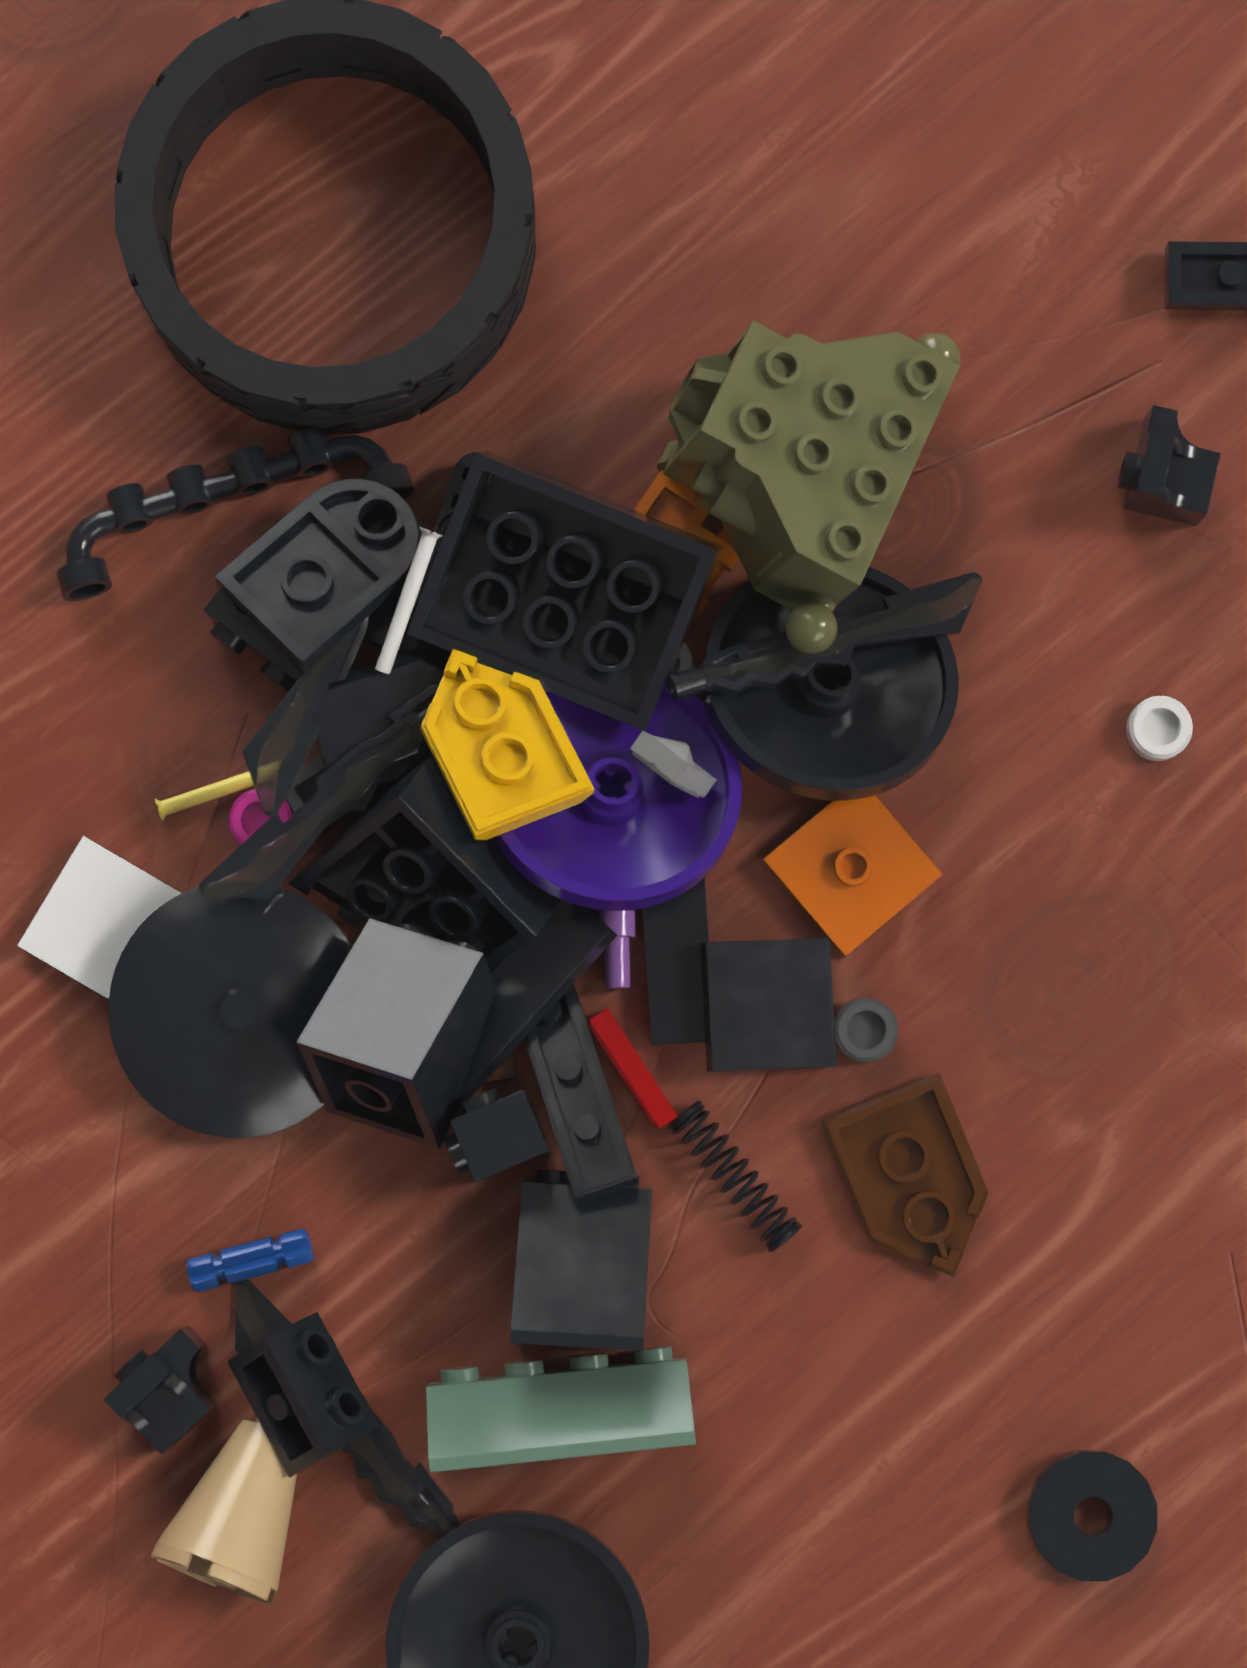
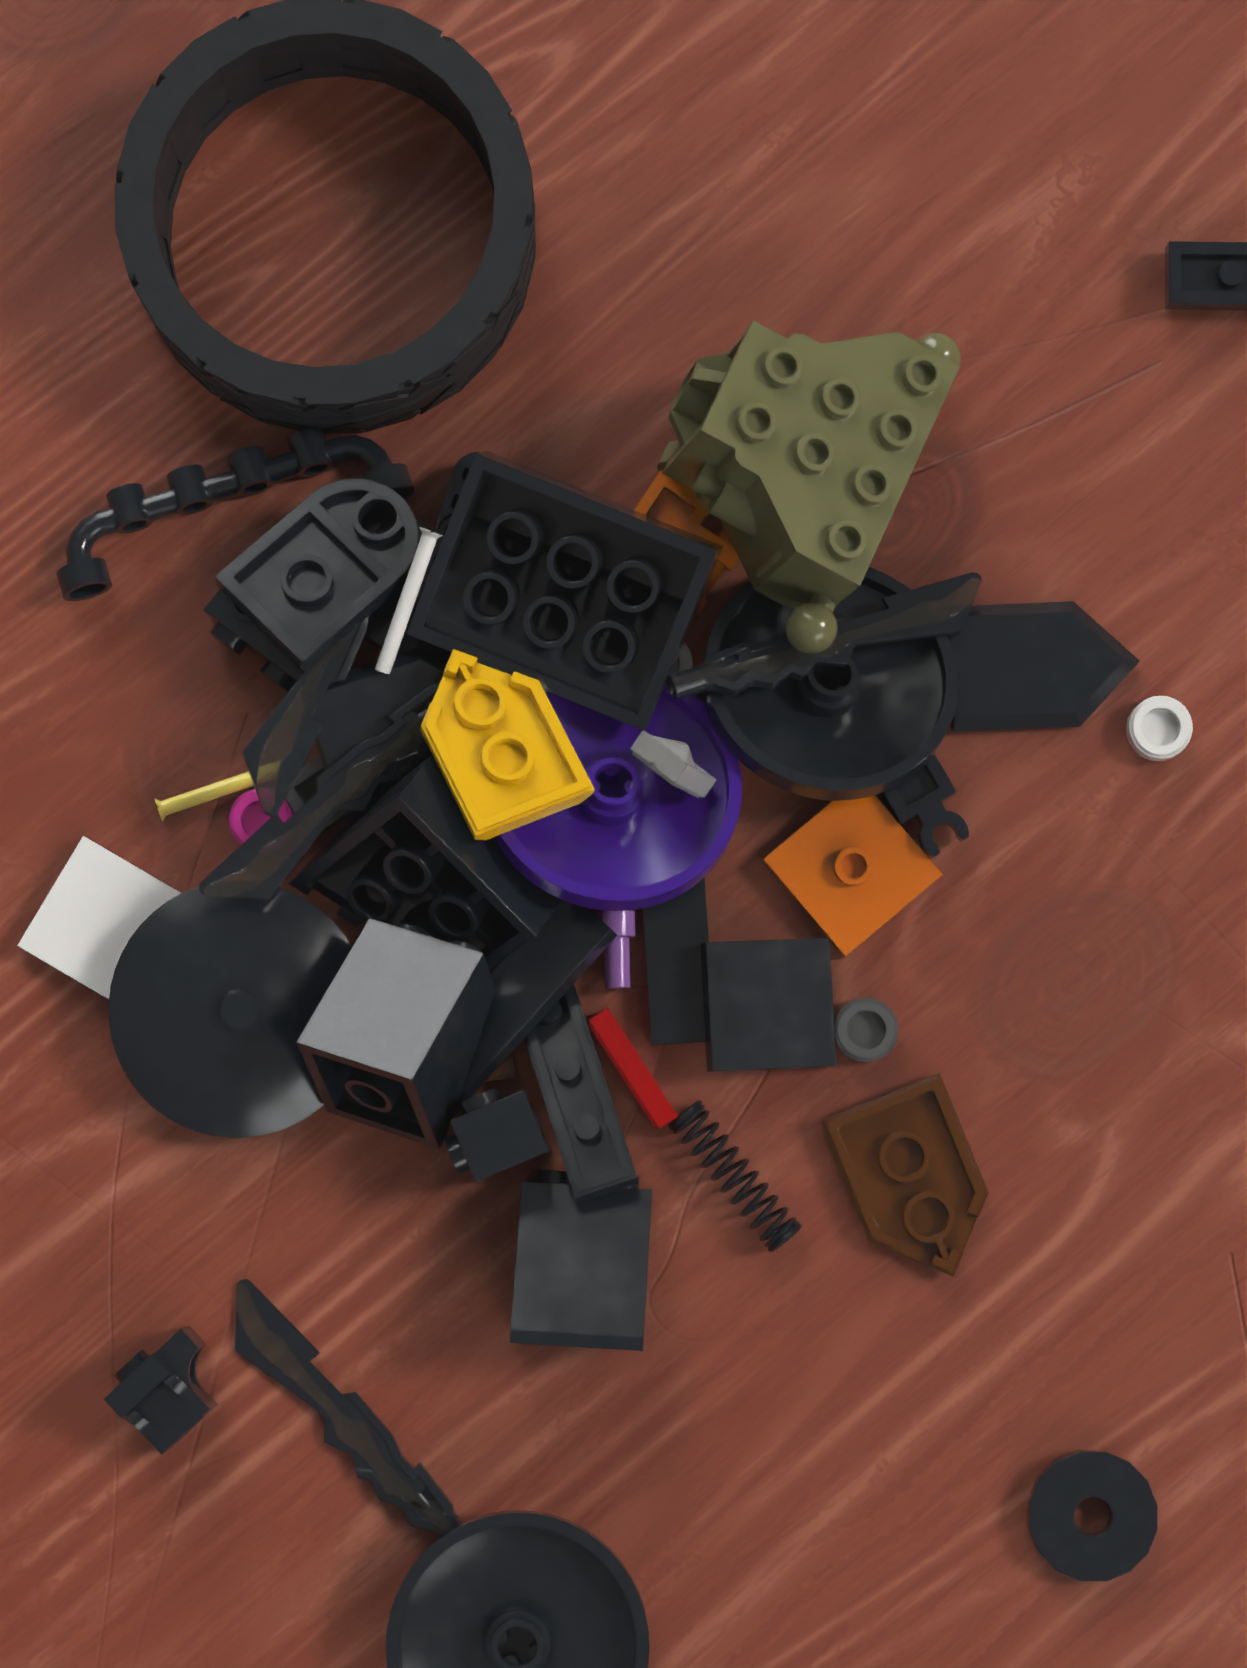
tan cone [151,1418,297,1606] -> none
blue axle [187,1229,314,1292] -> none
black brick [227,1312,380,1478] -> none
sand green slope [426,1346,696,1472] -> none
black brick [1117,405,1221,526] -> none
none -> black plate [881,754,969,858]
none -> black tile [947,601,1140,733]

